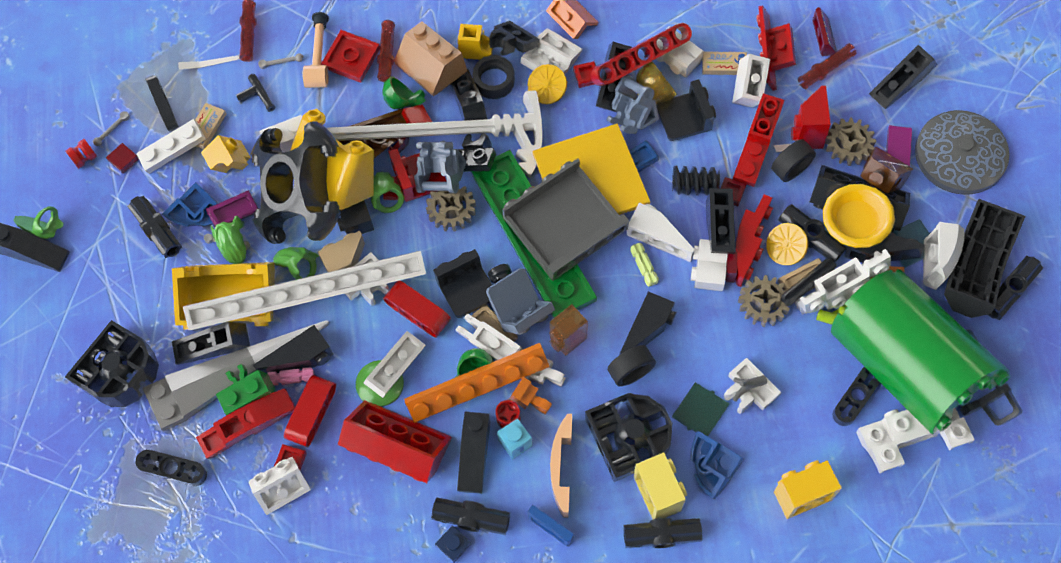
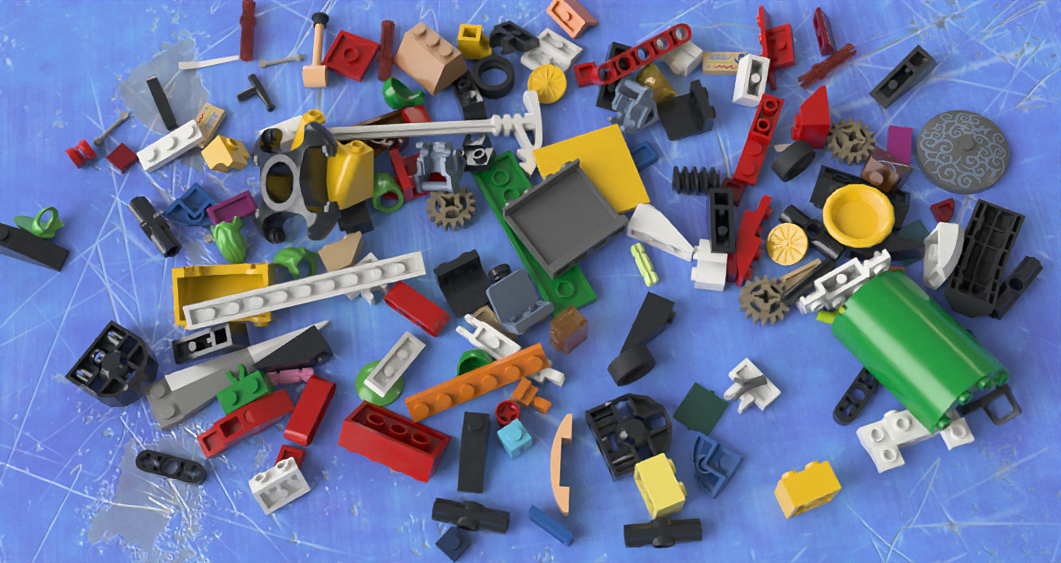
none -> dark red tile [929,198,955,223]

